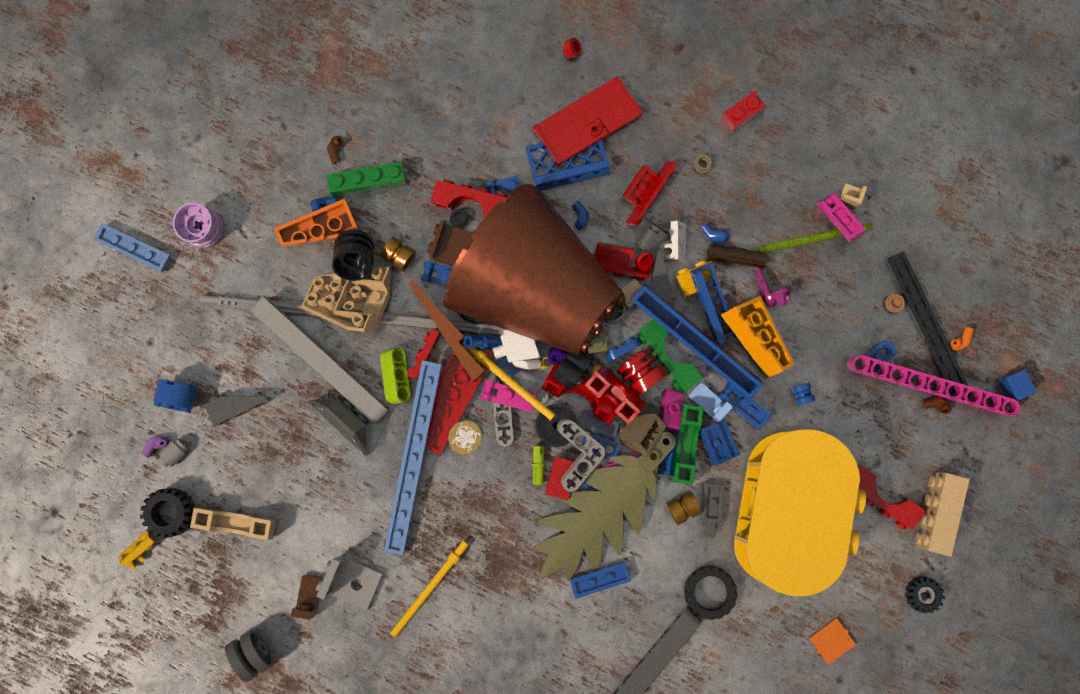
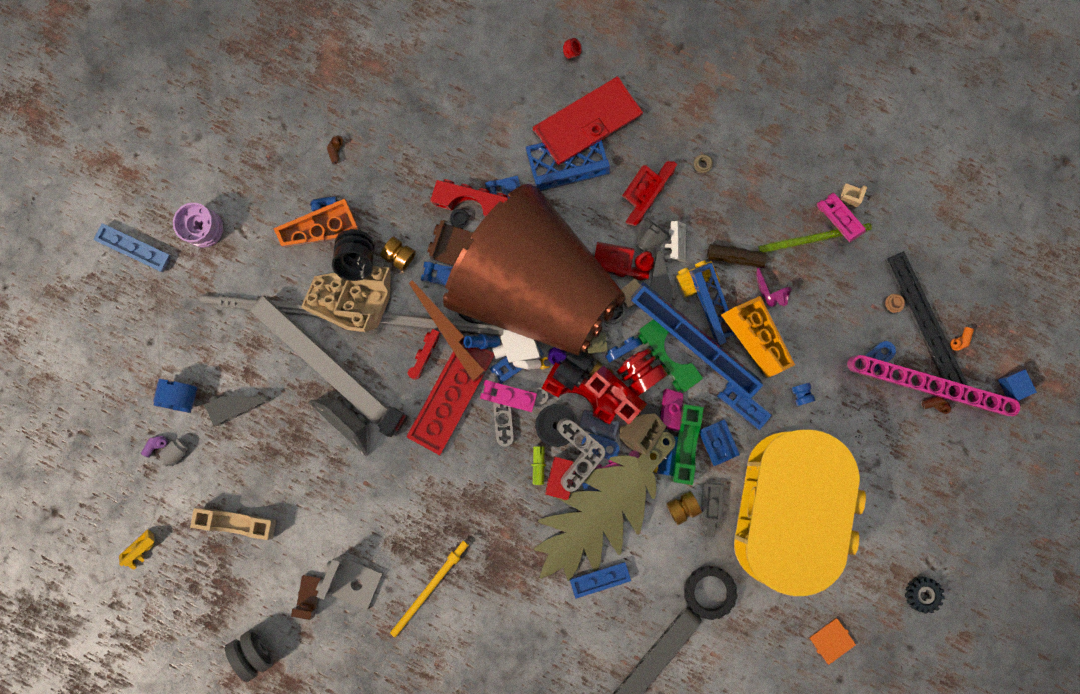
black tyre [140,488,195,538] -> none
green brick [326,162,407,197] -> none
lime beam [380,347,411,405] -> none
medium blue plate [384,360,442,555] -> none
pearl gold sticker [448,421,482,455] -> none
yellow bar [464,346,556,421] -> none
blue arm [572,201,589,229] -> none
light blue bracket [689,383,733,422] -> none
blue arm [700,223,729,243] -> none
red brick [721,91,766,134] -> none
red arch [857,465,926,531] -> none
tan piece [915,472,970,557] -> none
none -> black brick [378,406,409,437]

